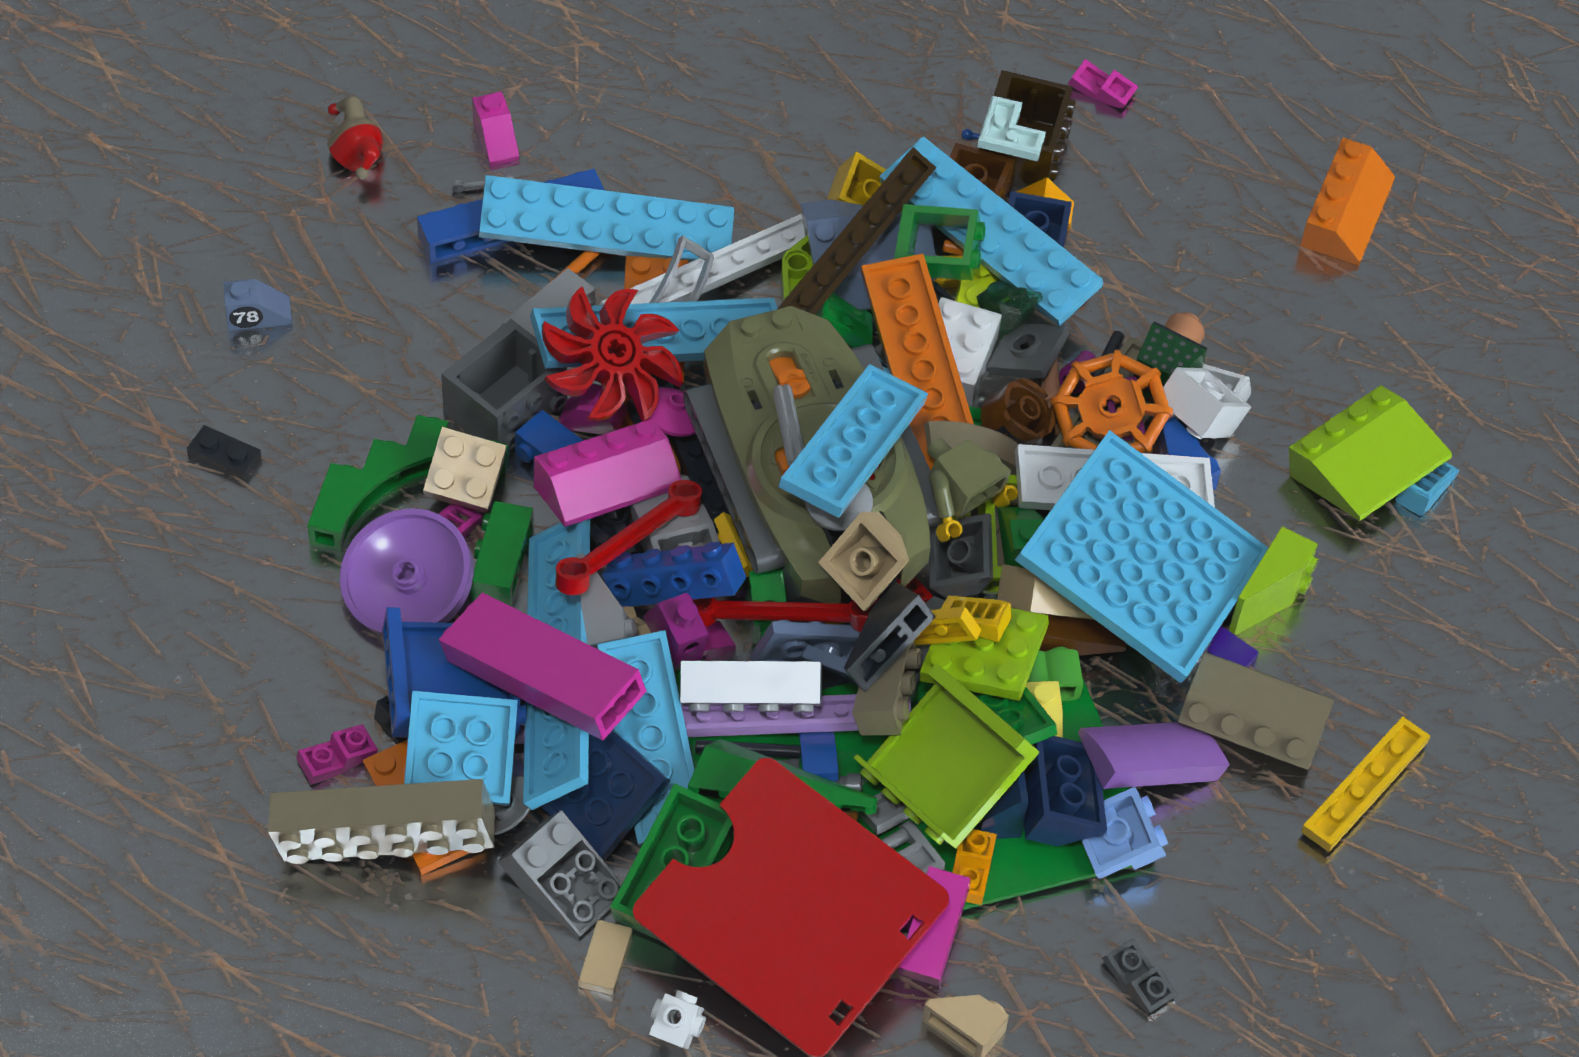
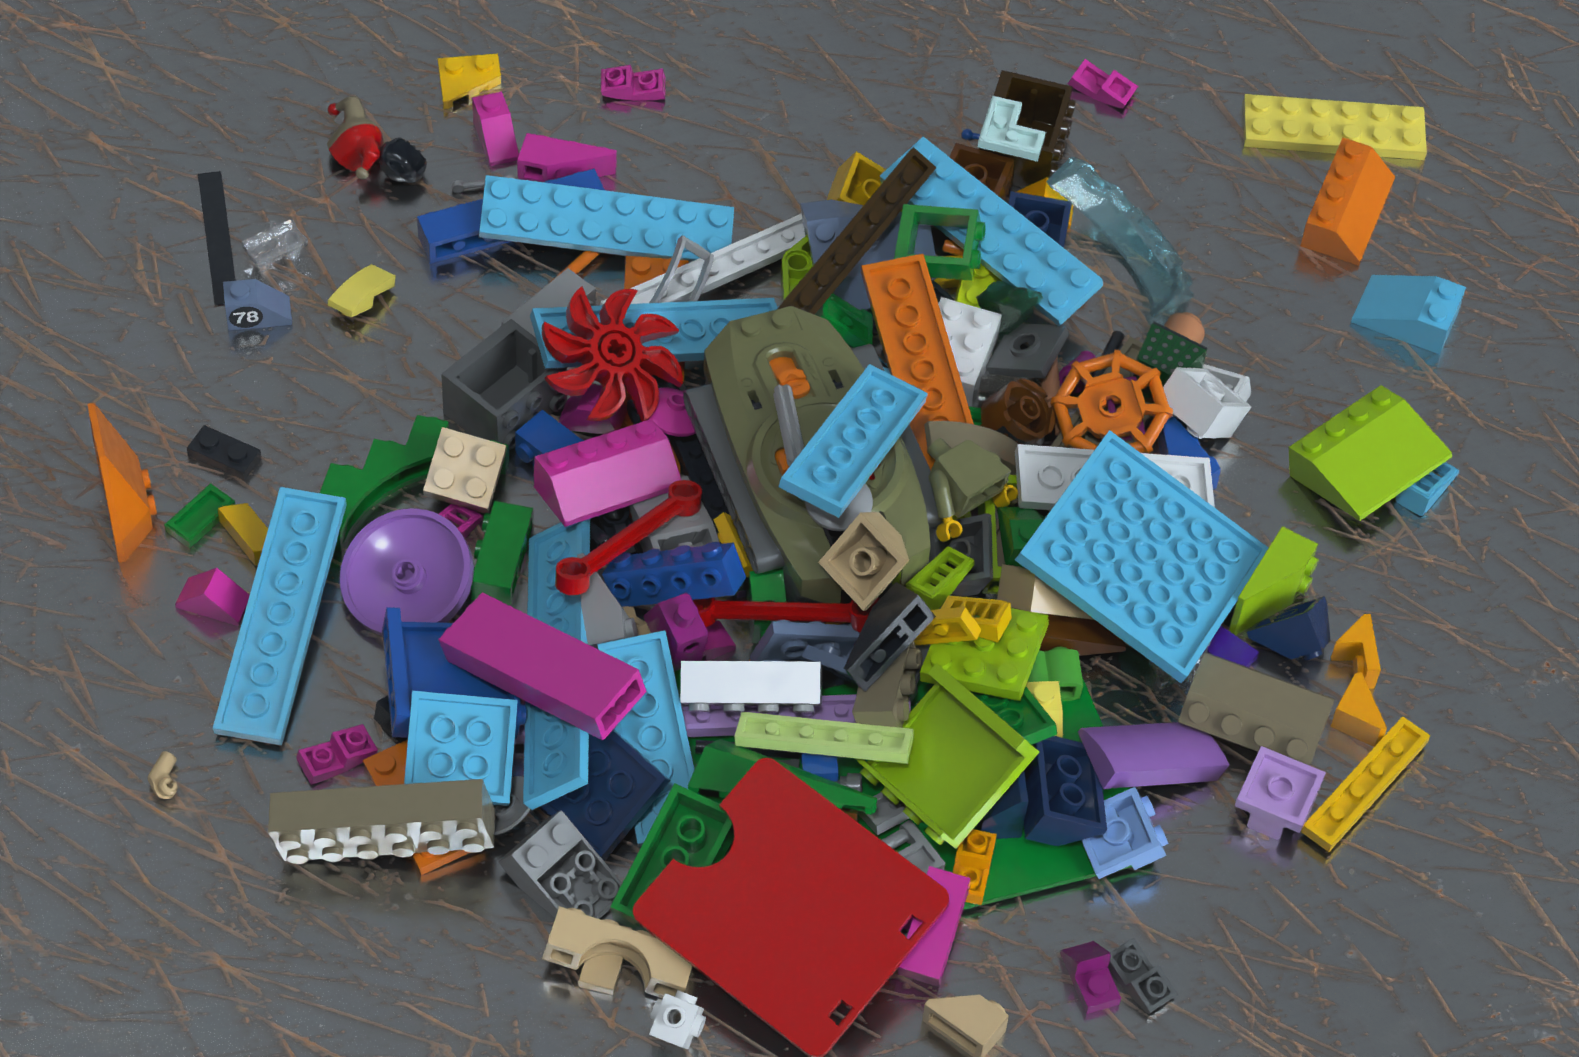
none -> orange wedge [87,403,157,563]
none -> tan arm [147,751,178,799]
none -> green tile [164,483,235,549]
none -> dark pink slope [175,568,250,626]
none -> black sticker [198,171,236,305]
none -> medium azure plate [212,487,347,746]
none -> yellow slope [218,503,268,566]
none -> clear hips [242,219,308,273]
none -> light yellow slope [328,264,396,317]
none -> black hair [380,137,427,183]
none -> yellow wing [438,53,501,109]
none -> dark pink slope [517,133,617,182]
none -> tan arch [542,906,692,998]
none -> dark pink slope [601,65,666,101]
none -> yellowish green plate [734,712,913,764]
none -> lime slope [905,546,975,610]
none -> clear light blue windscreen [1046,157,1194,318]
none -> magenta slope [1060,941,1121,1014]
none -> lavender panel [1235,746,1326,840]
none -> light yellow plate [1243,94,1427,160]
none -> dark blue slope [1246,596,1331,660]
none -> light orange slope [1330,614,1381,689]
none -> light orange slope [1330,672,1387,747]
none -> medium azure slope [1351,275,1466,355]

